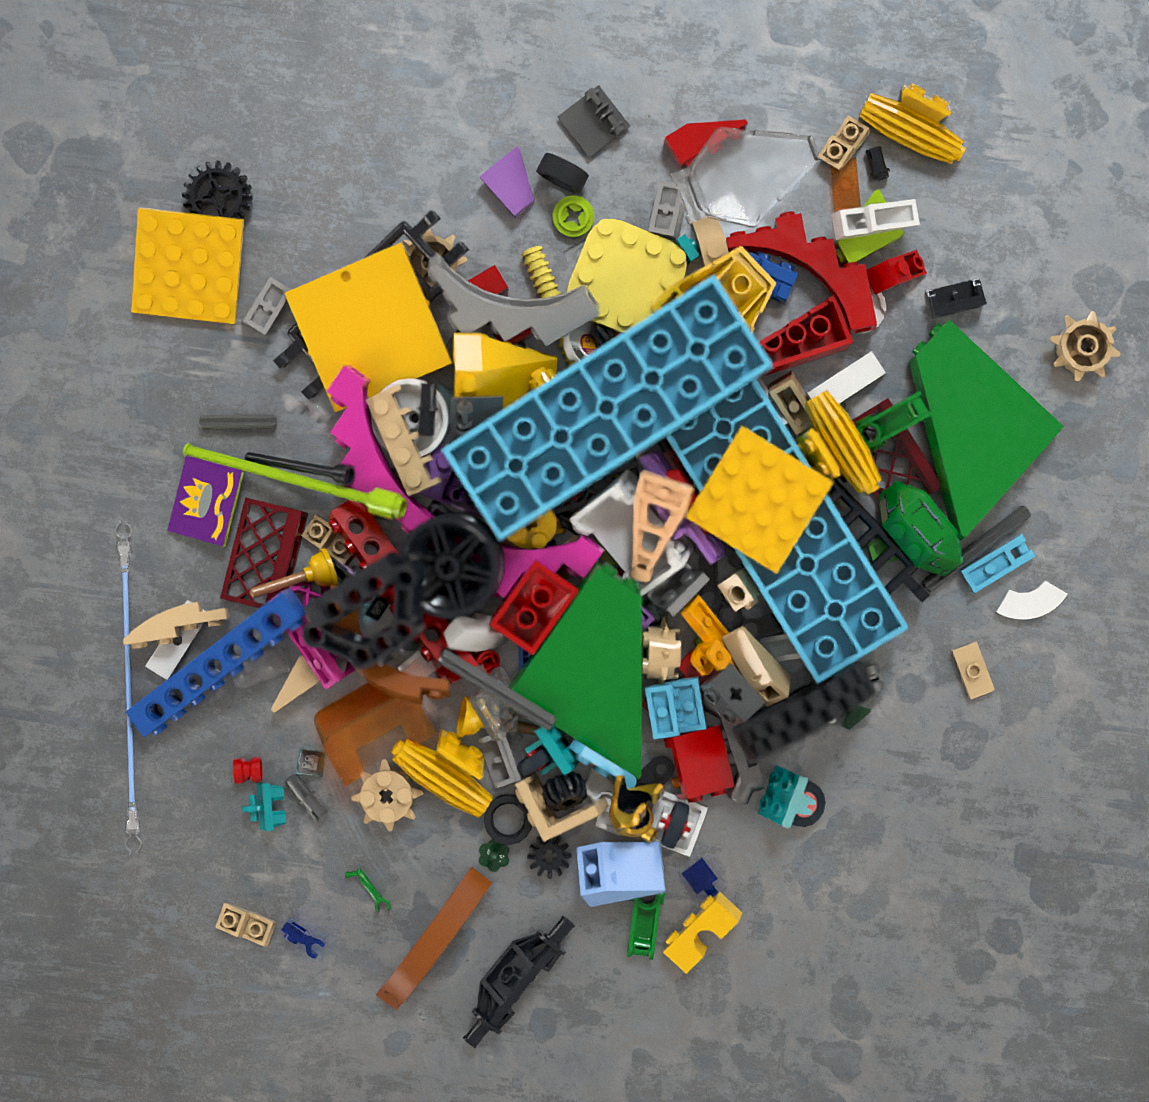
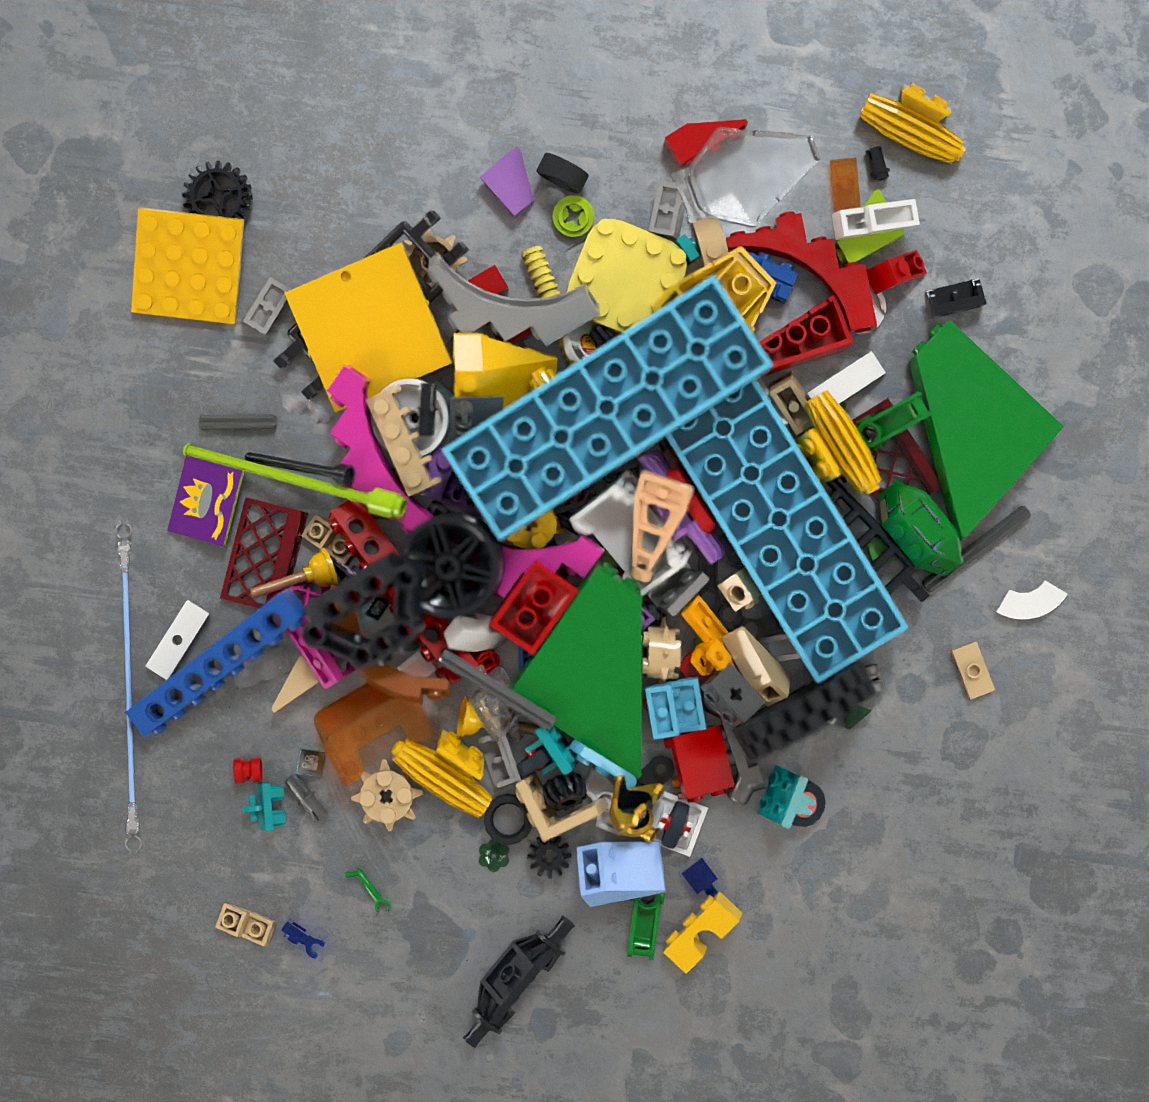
tan slope [123,602,230,649] -> none
dark orange arch [376,867,492,1011] -> none
dark grey hinge [558,85,630,158] -> none
yellow plate [686,426,833,573] -> none
tan slope [818,115,871,171] -> none
medium azure plate [960,534,1036,593] -> none
tan brick [1049,311,1121,382] -> none

